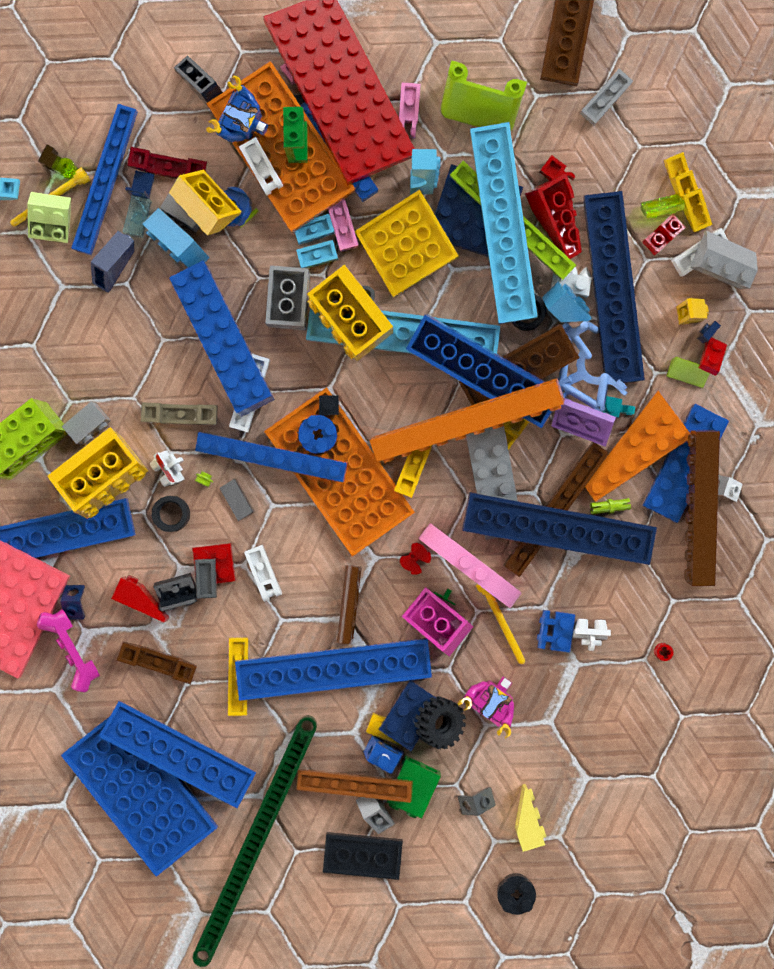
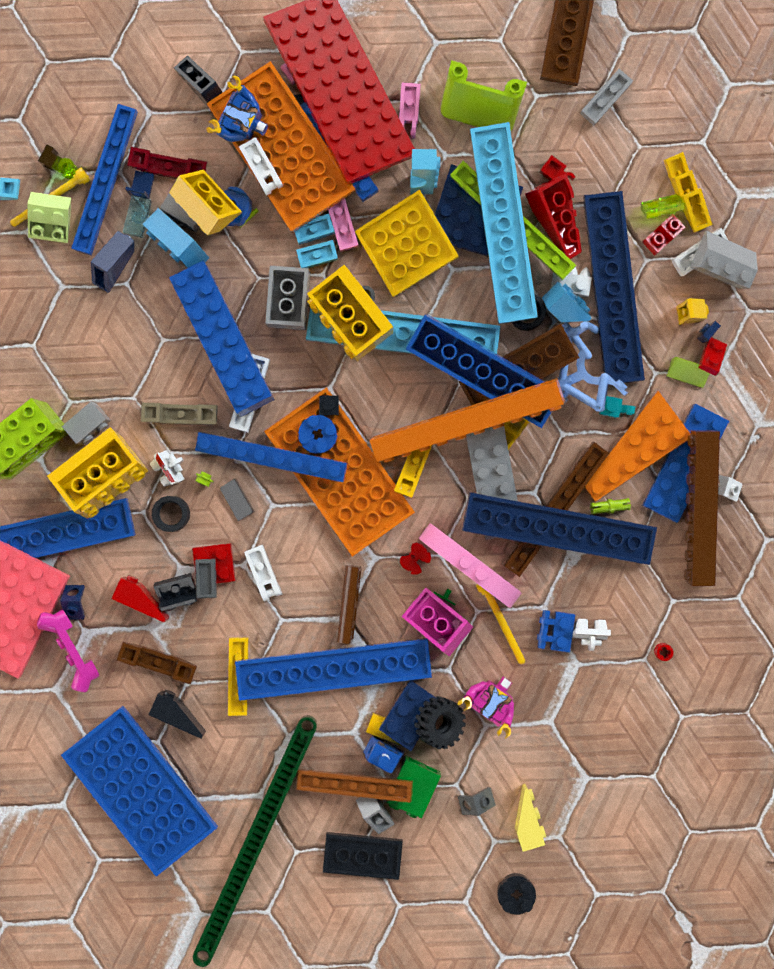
blue plate [99,701,256,808] -> none
green panel [283,107,308,163] -> none
medium lavender plate [551,398,616,447] -> none
none -> black slope [148,690,206,739]

